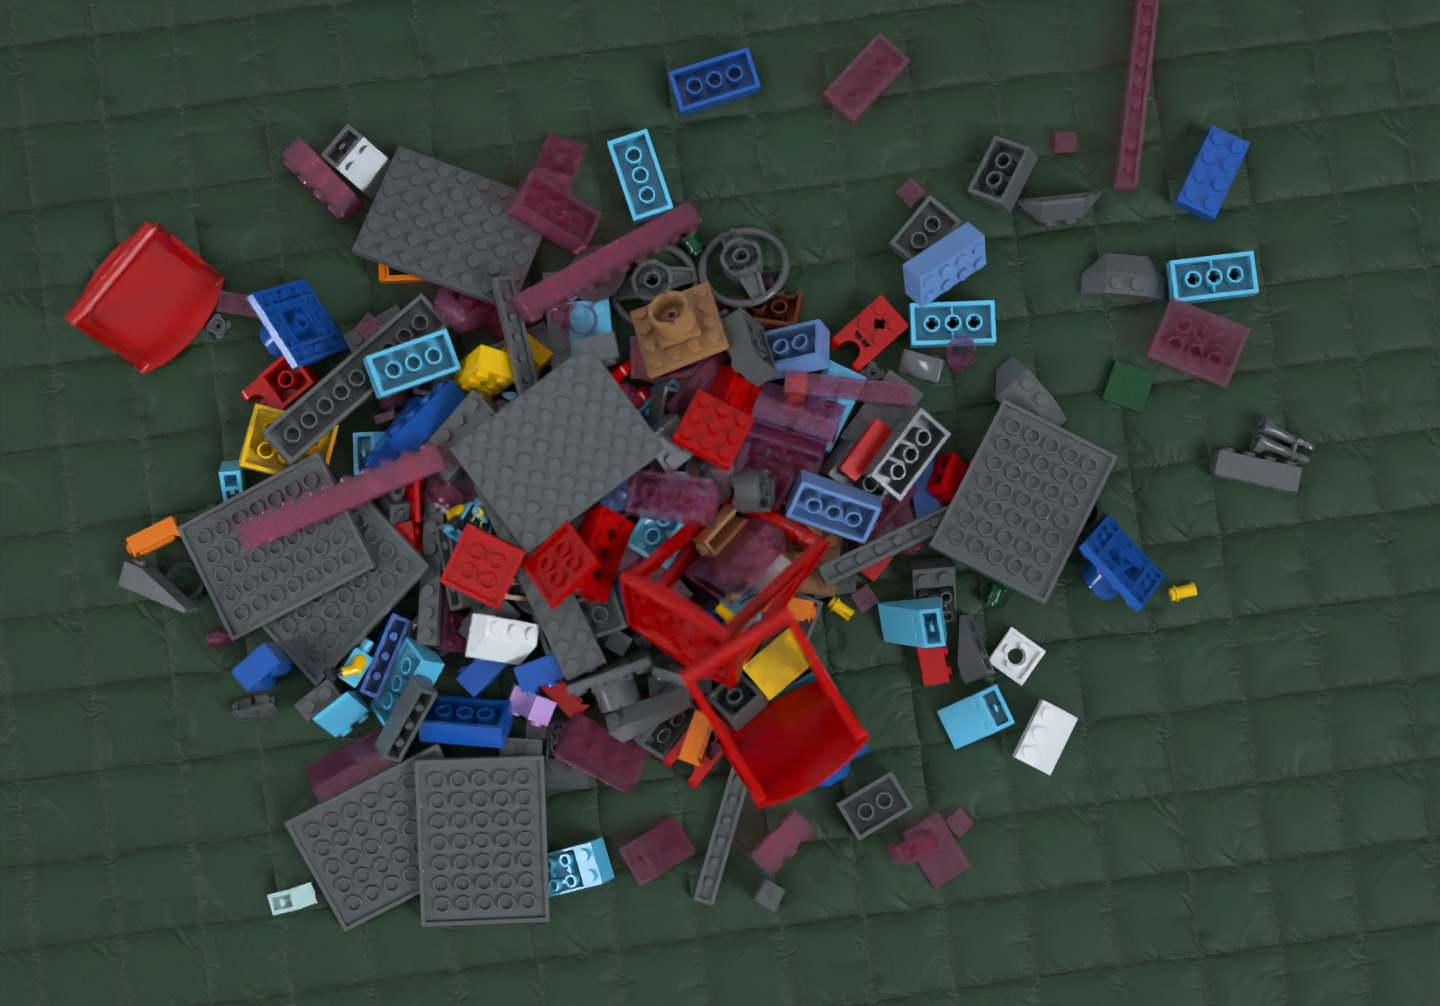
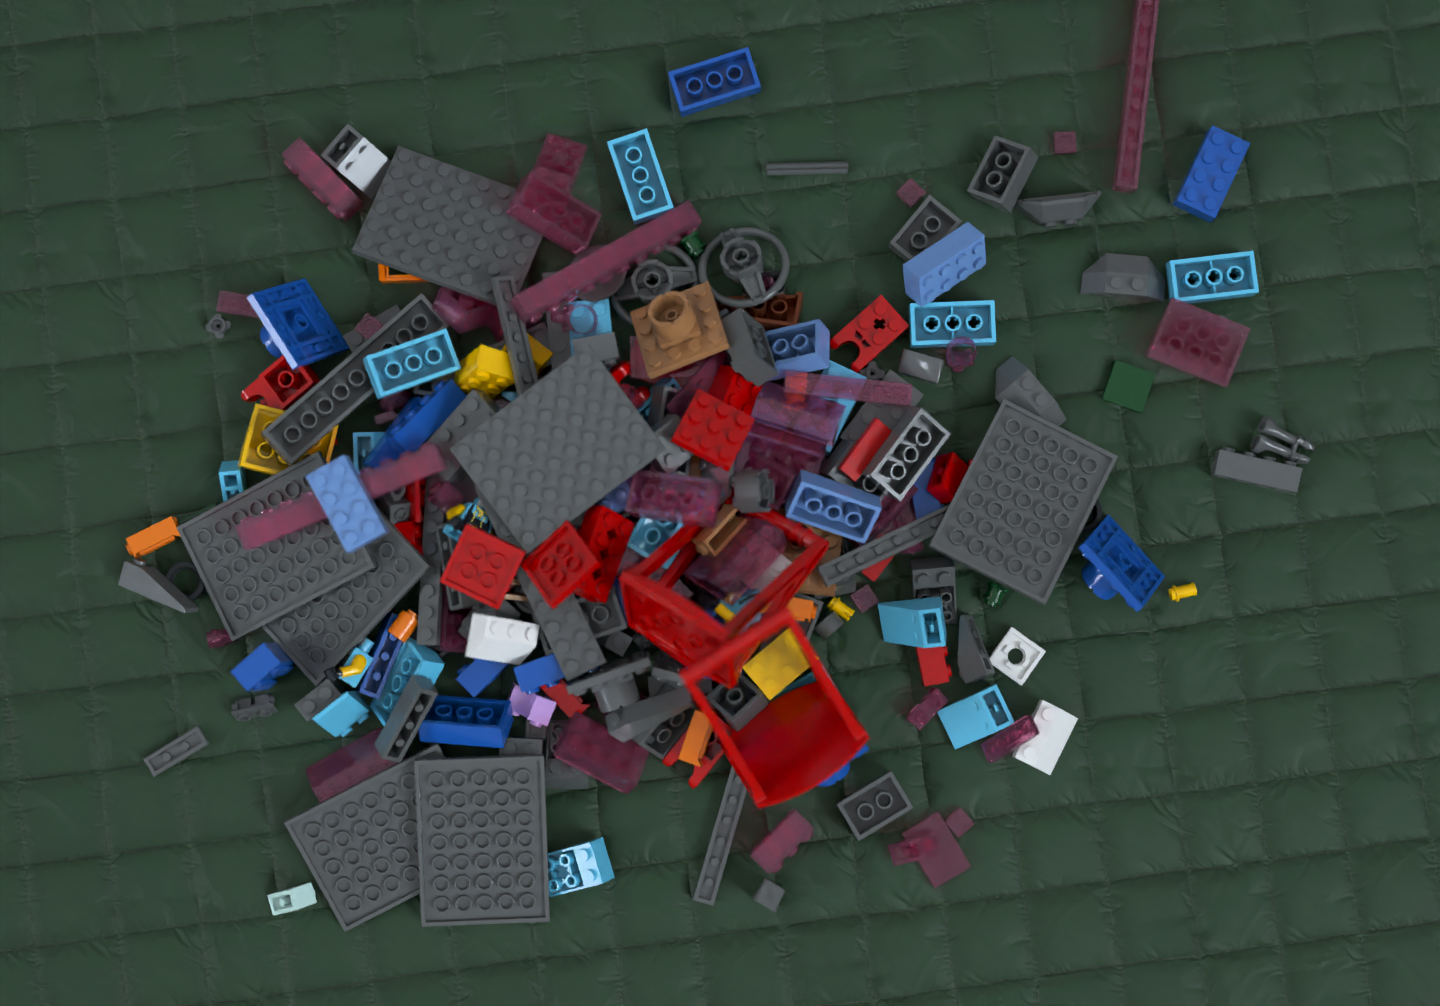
red piece [64,221,225,374] -> none
clear pink slope [619,815,696,887] -> none
clear pink brick [822,33,911,127] -> none
none -> dark grey tile [143,726,210,777]
none -> medium blue brick [306,455,390,553]
none -> orange brick [388,609,418,643]
none -> dark grey axle [766,161,849,175]
none -> dark grey piece [814,611,844,640]
none -> clear pink hinge [906,687,949,731]
none -> clear pink plate [981,715,1040,763]

